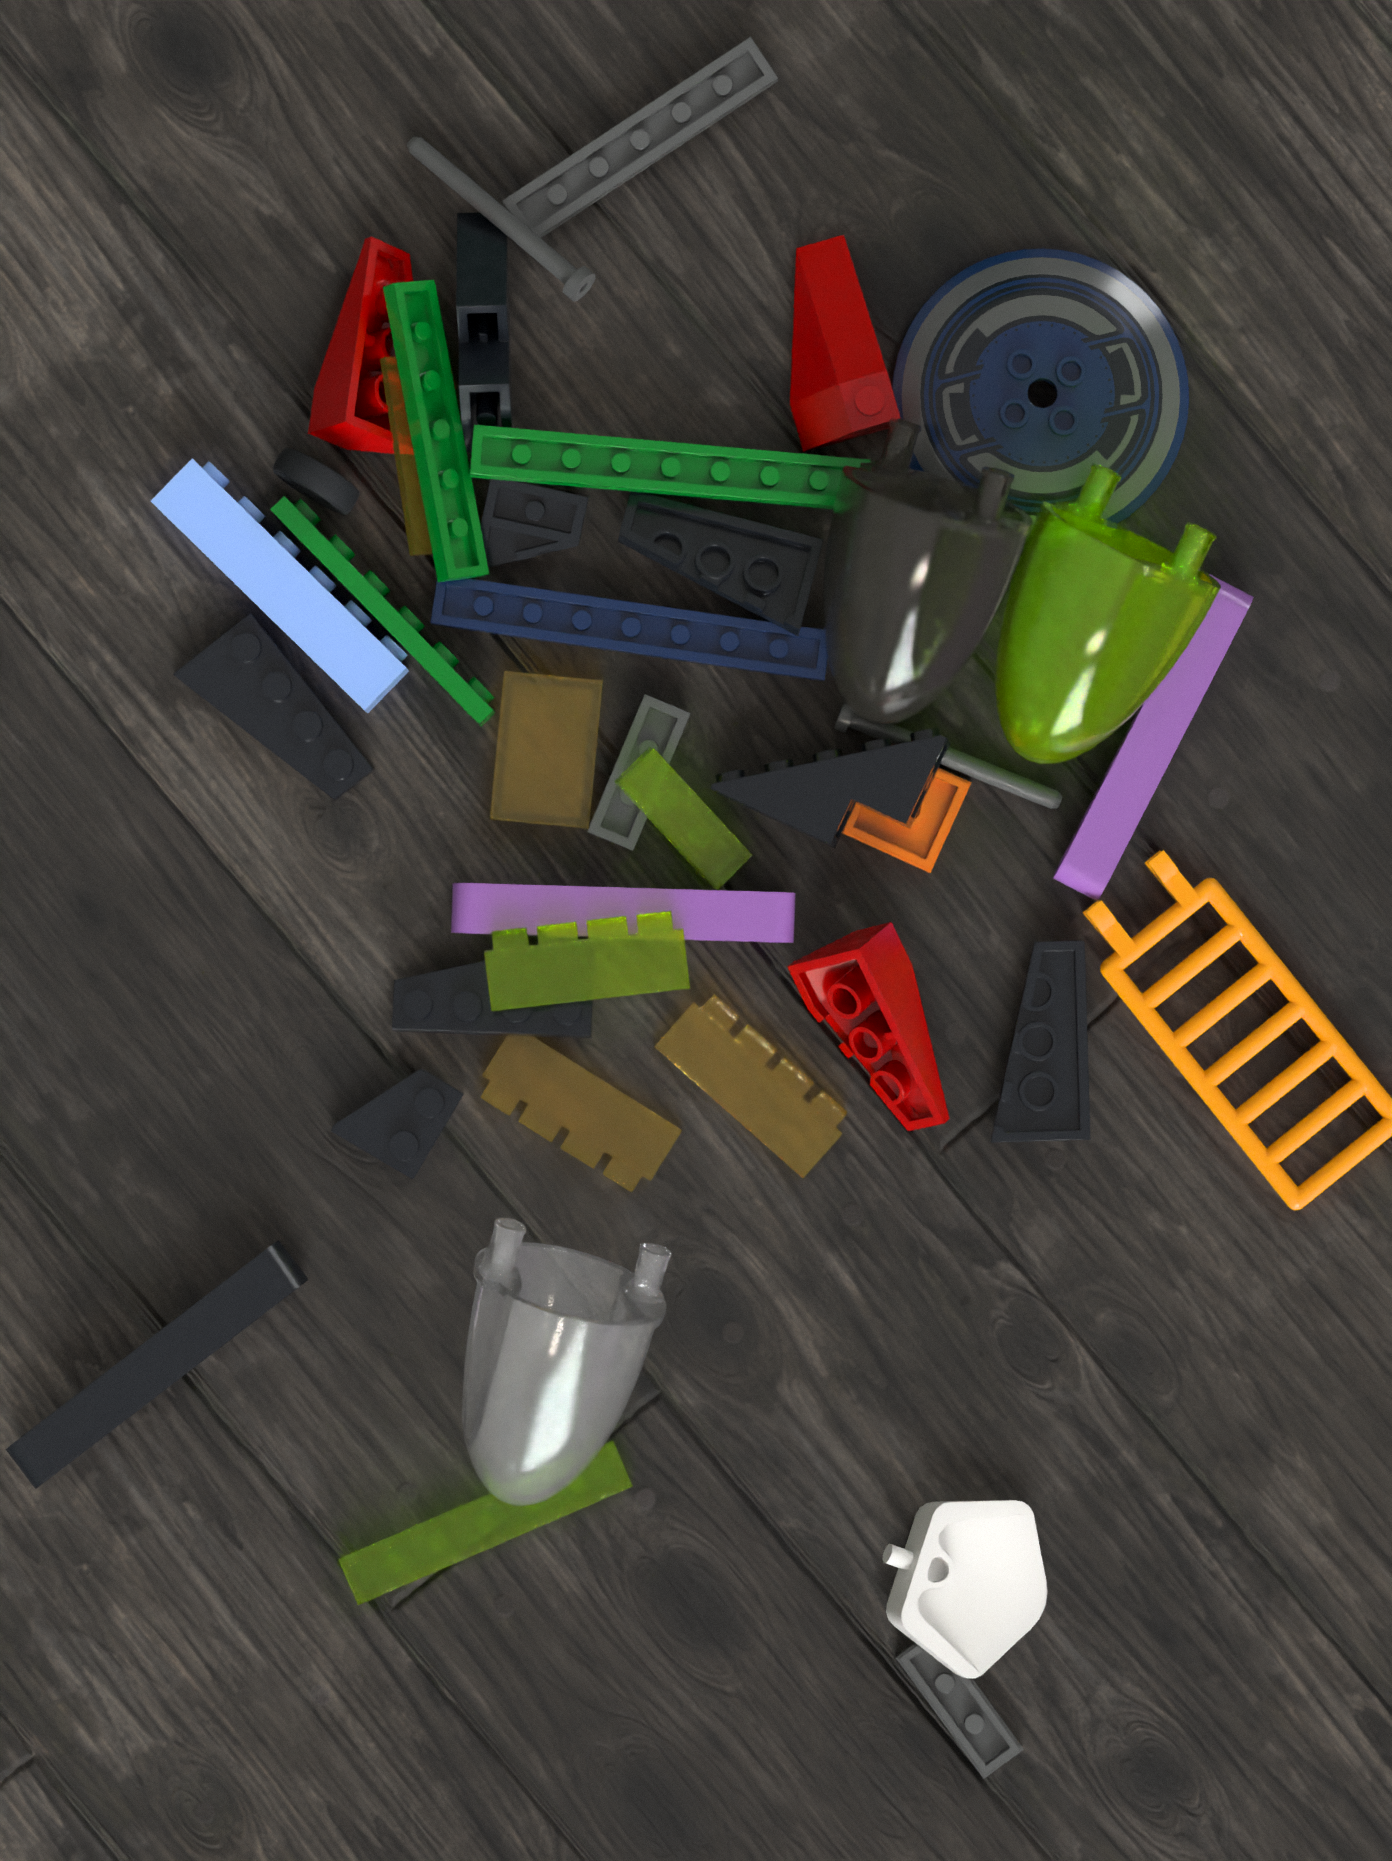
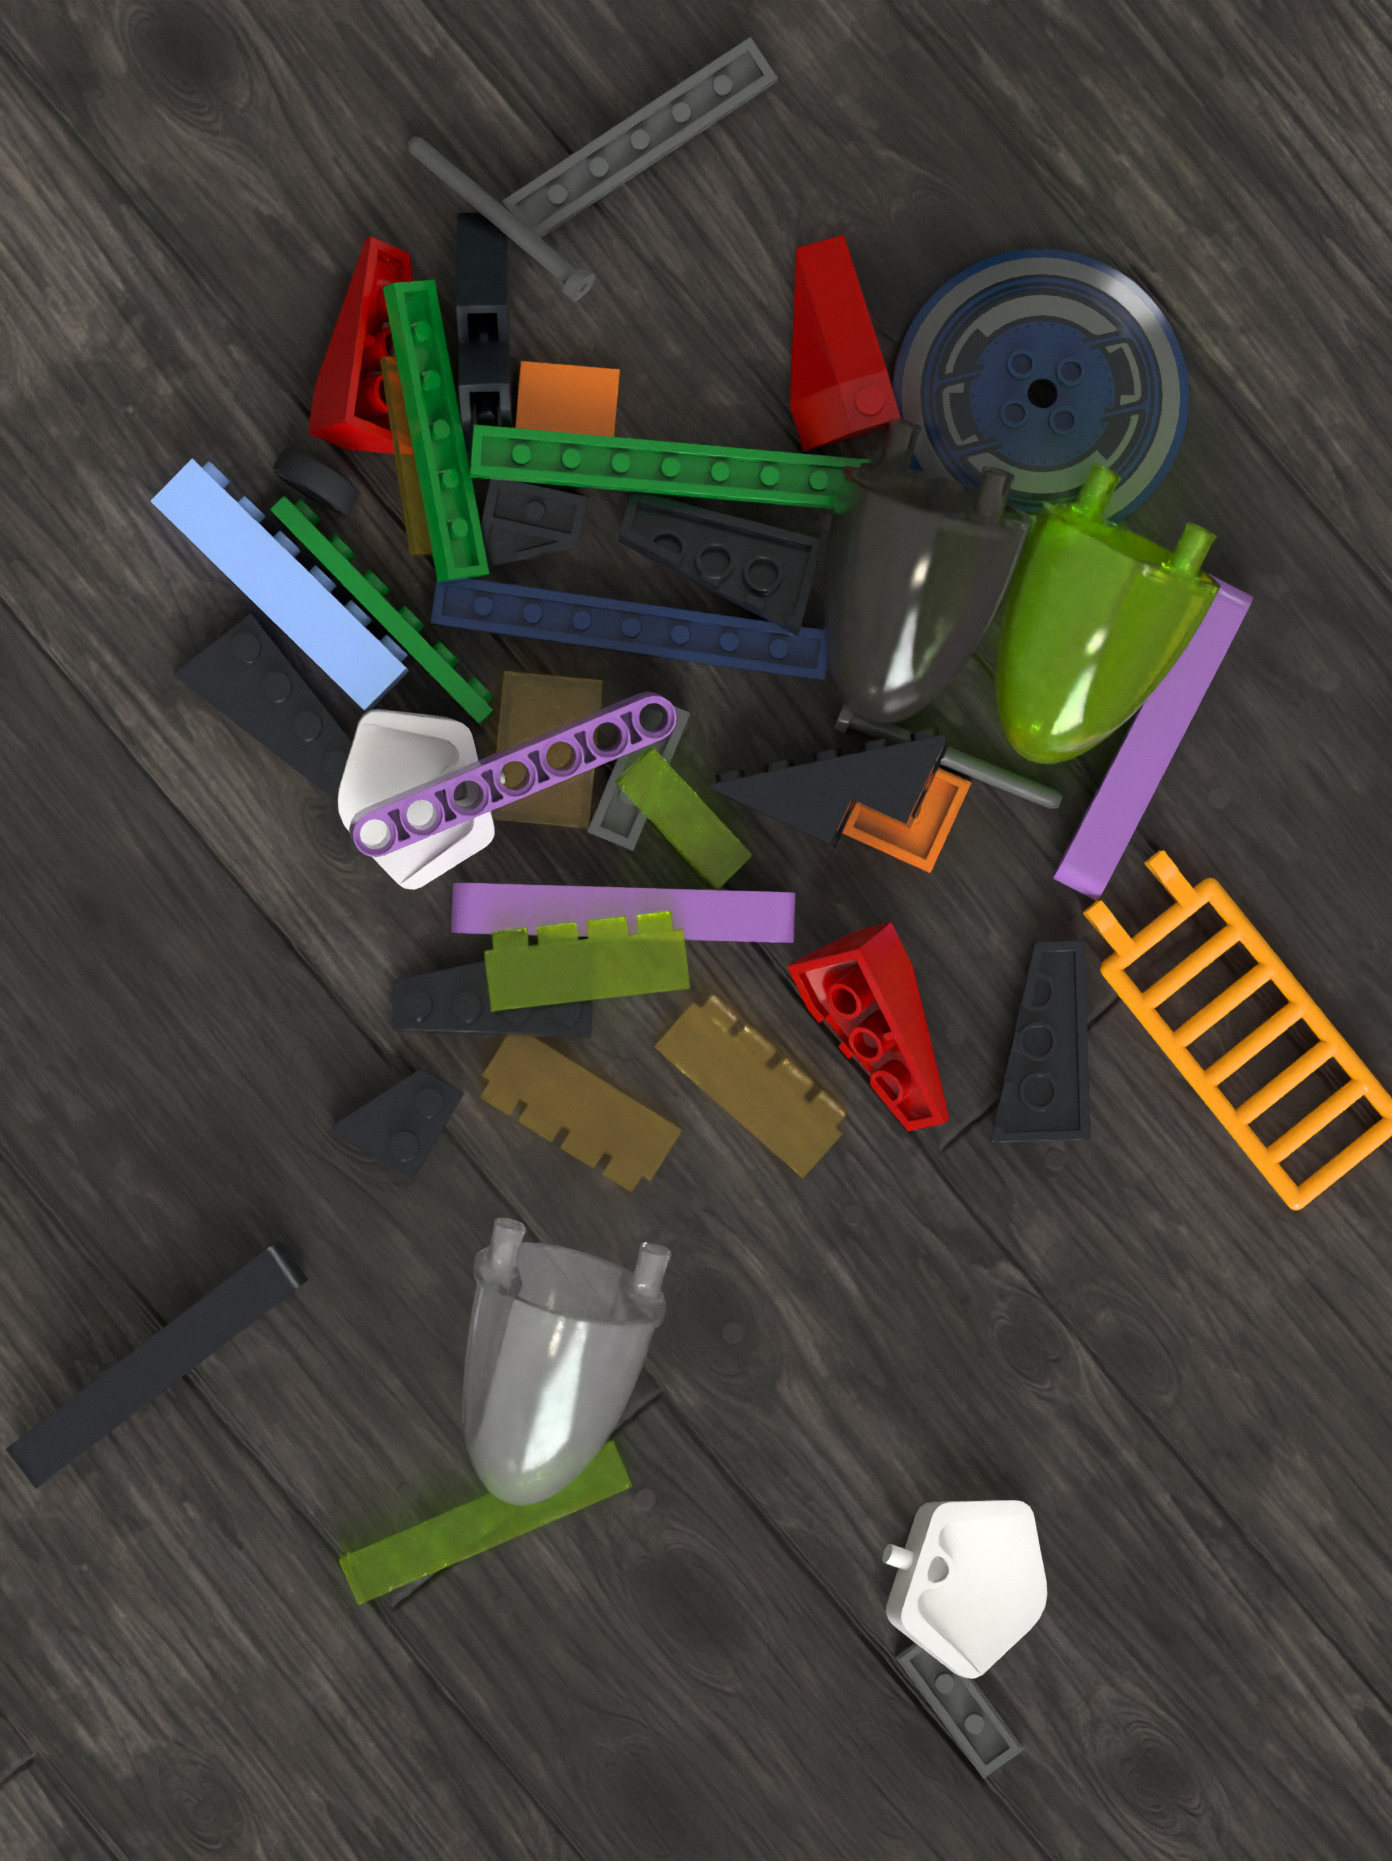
none -> white animal [337,709,505,889]
none -> medium lavender beam [349,692,677,857]
none -> orange tile [515,361,620,437]

